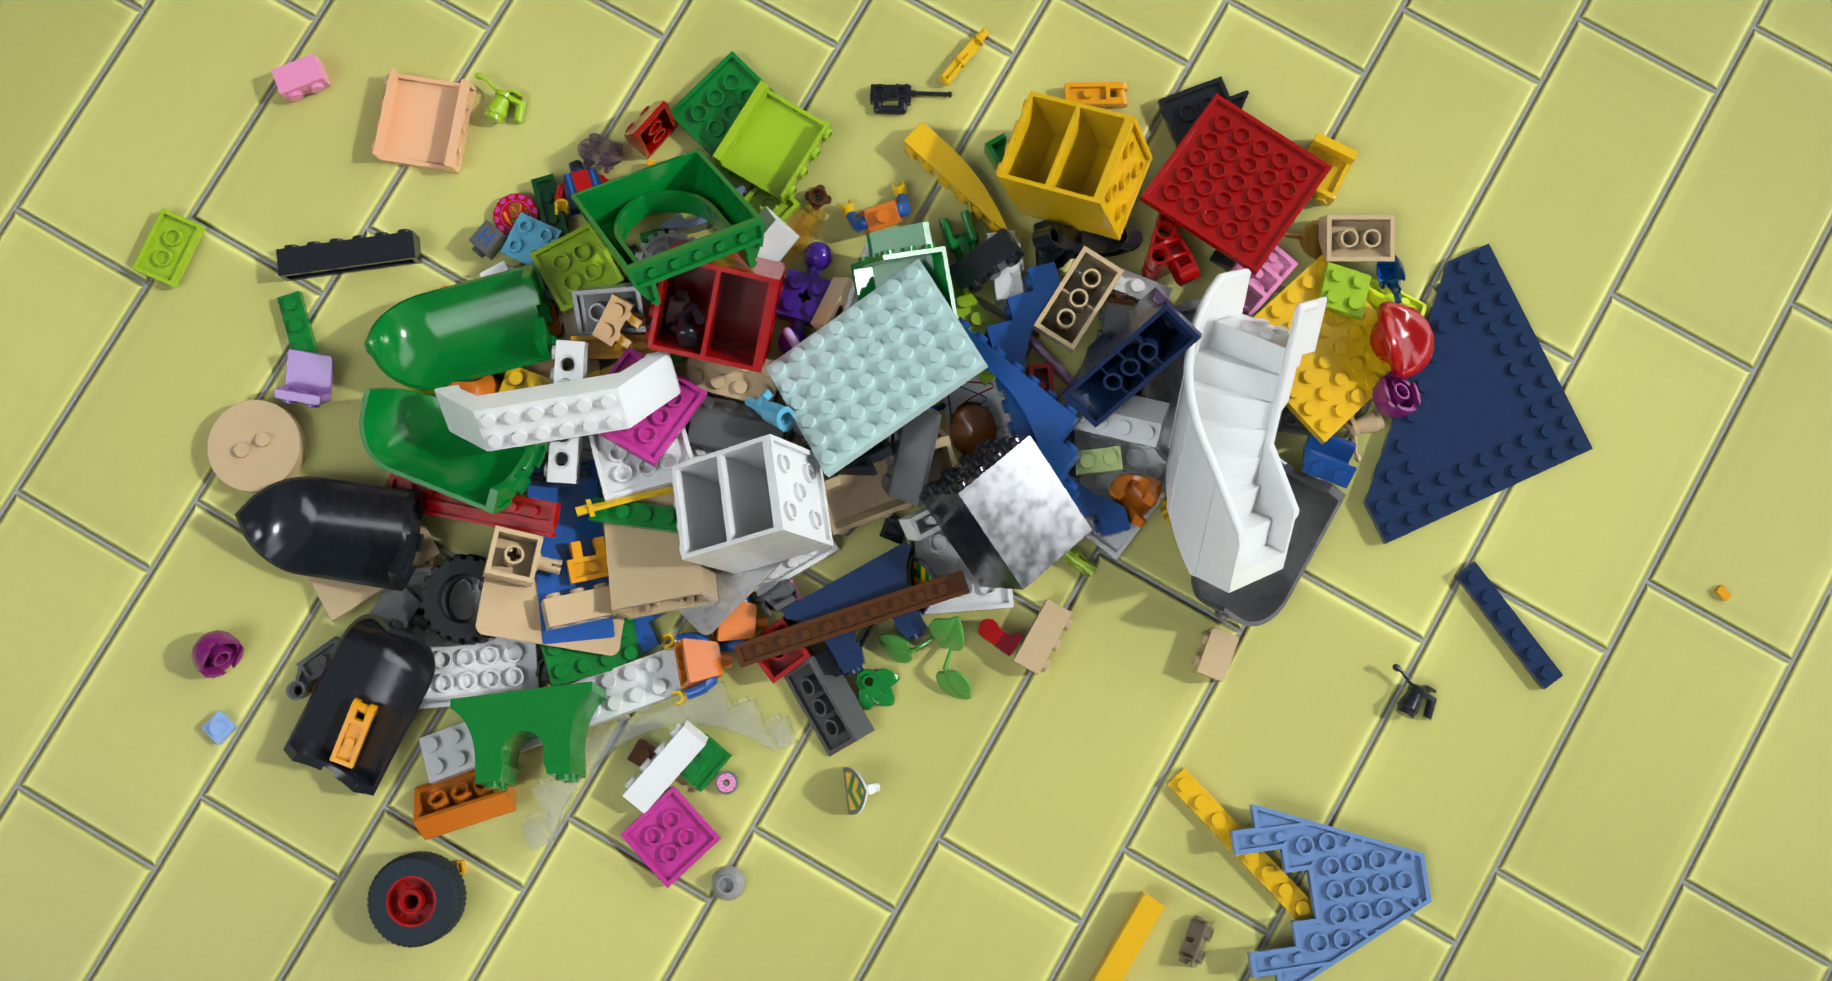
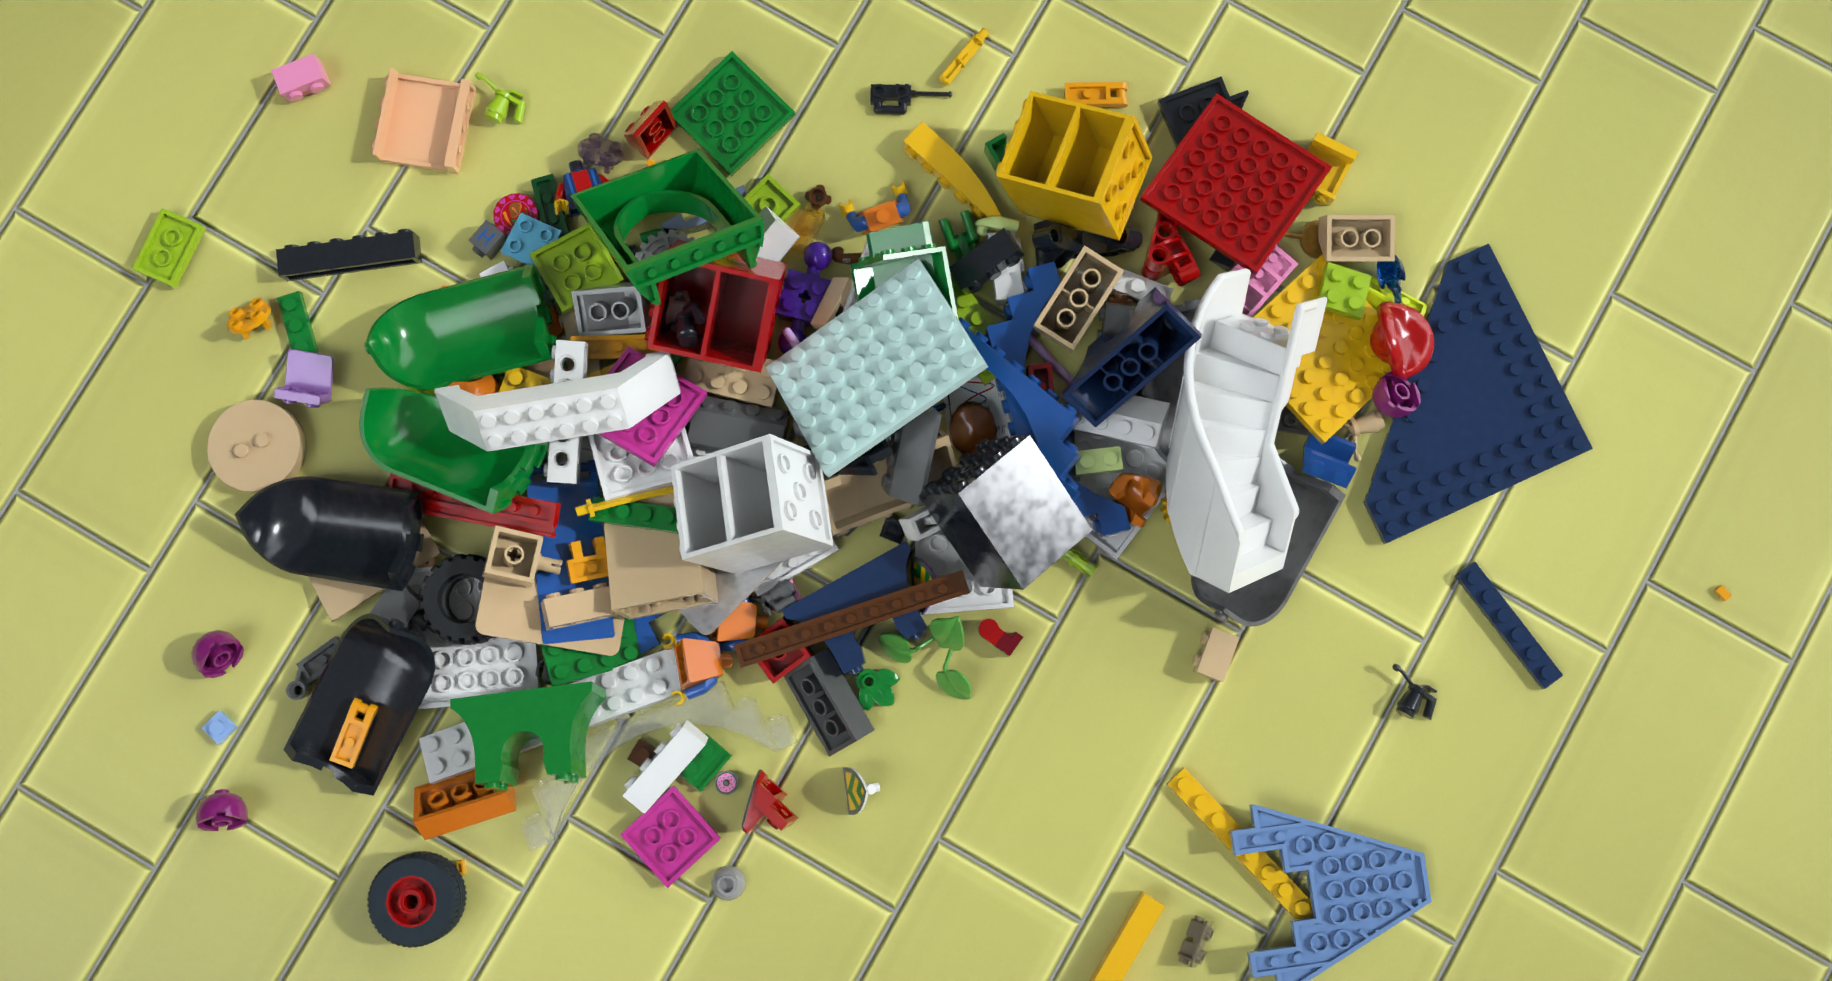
light orange plate [592,294,647,349] -> none
lime panel [712,80,833,204] -> none
medium azure piece [745,389,796,432] -> none
tan brick [1012,599,1073,675] -> none
none -> magenta cylinder [196,789,248,831]
none -> light orange plate [226,297,272,340]
none -> red piece [742,769,798,834]
none -> reddish brown arm [832,247,862,265]
none -> yellowish green arm [975,216,1019,236]

